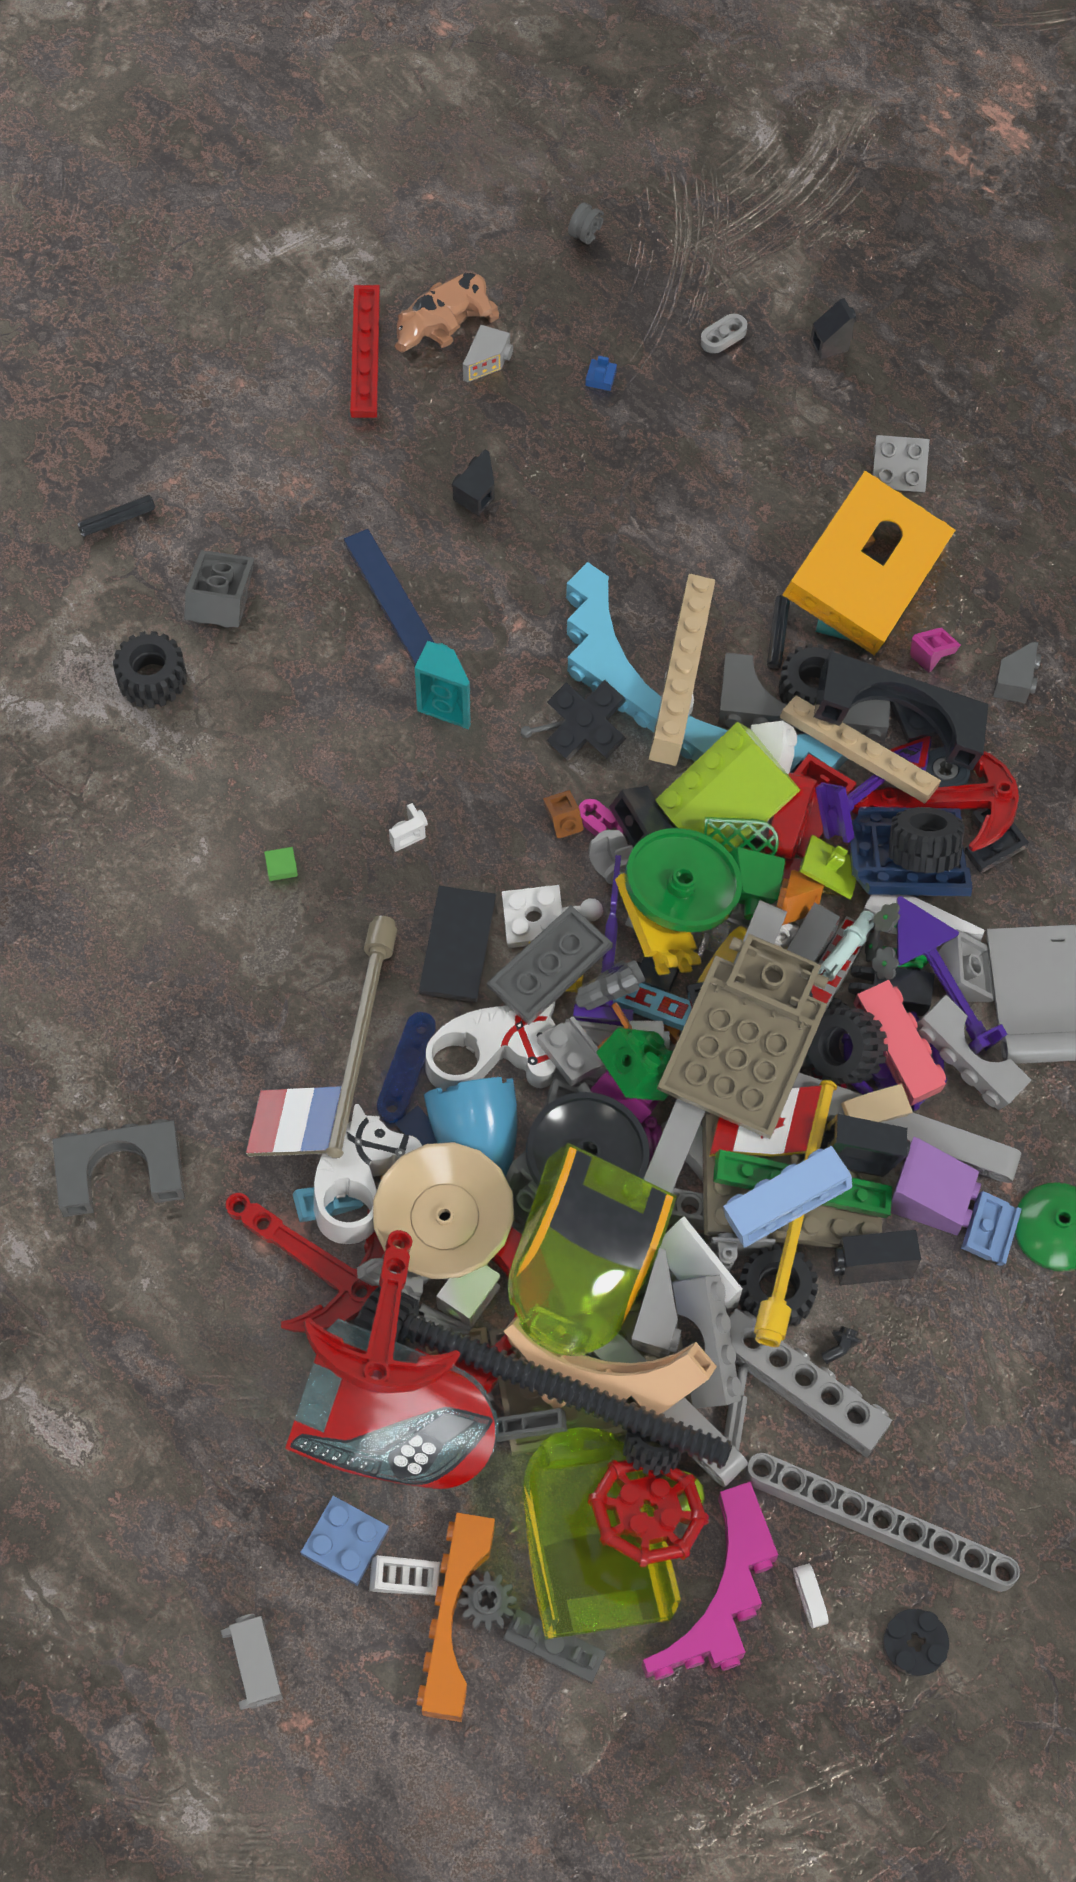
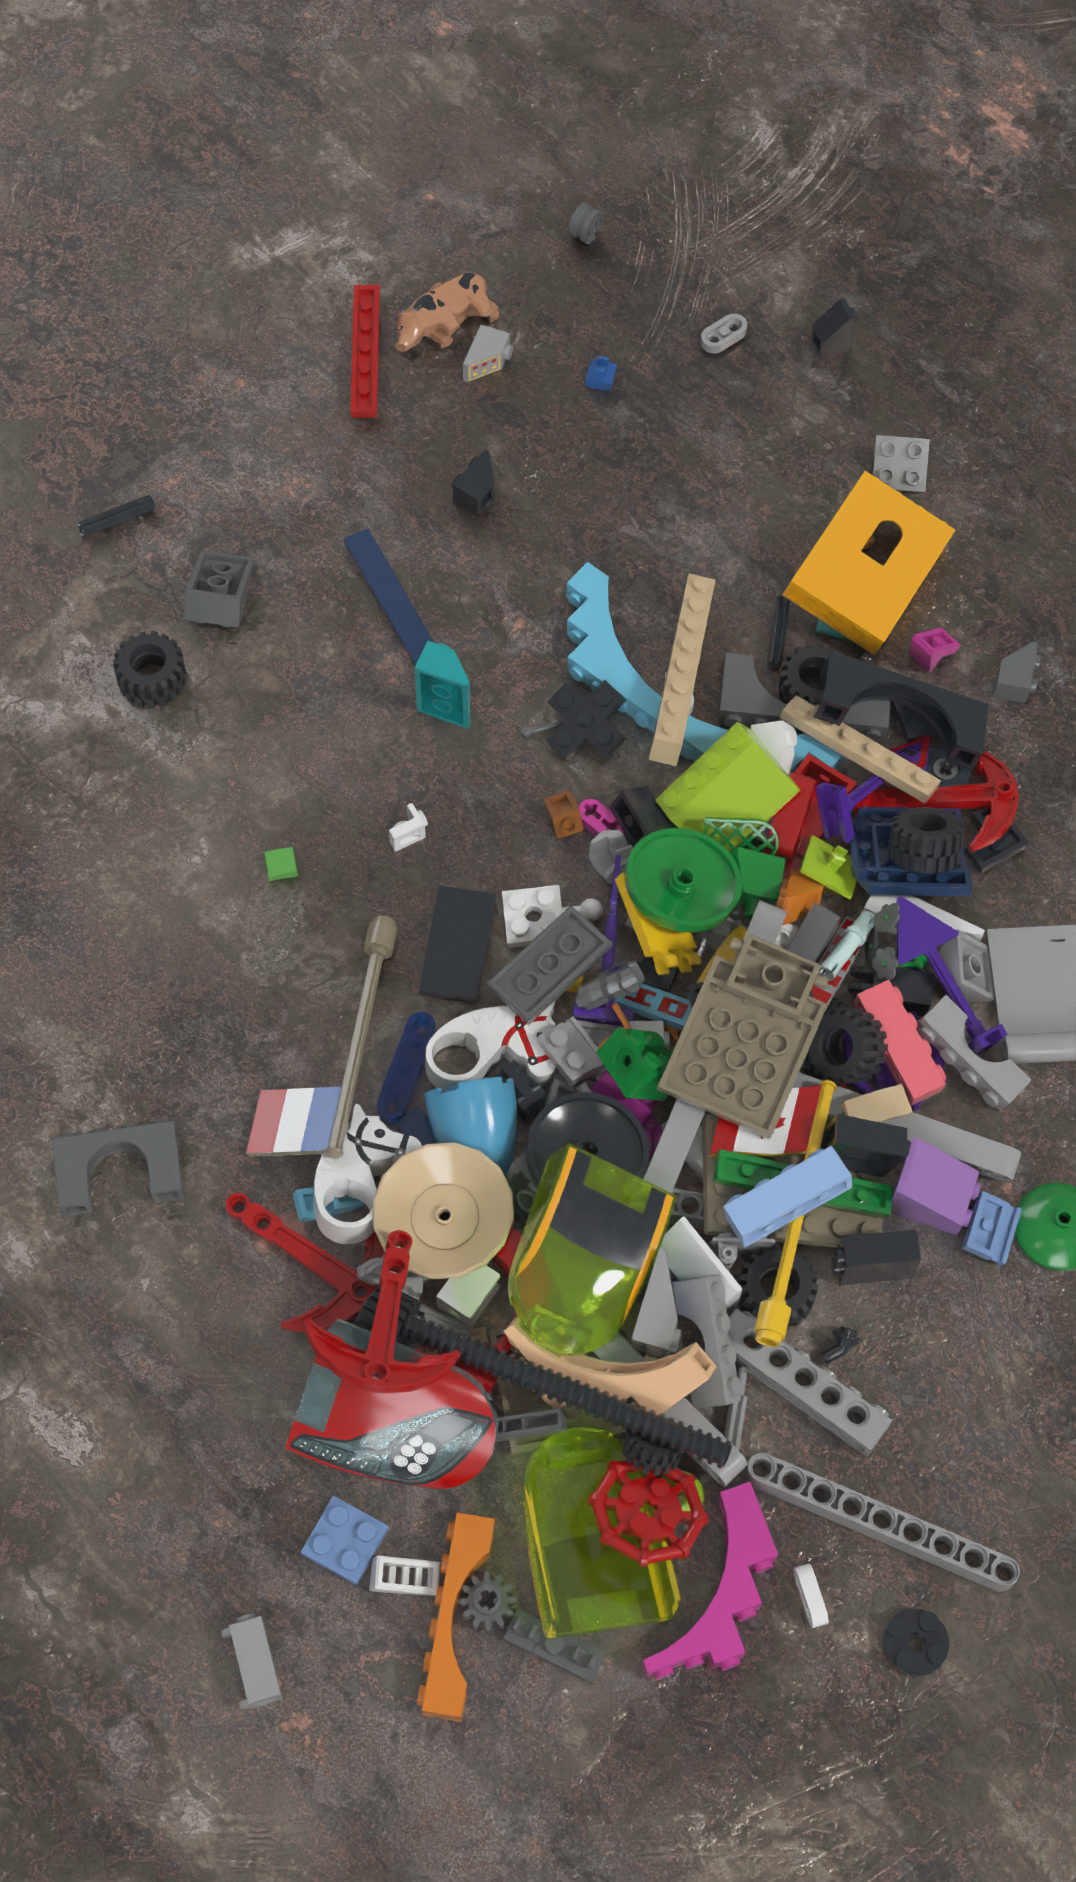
none -> black piece [494,1060,548,1122]

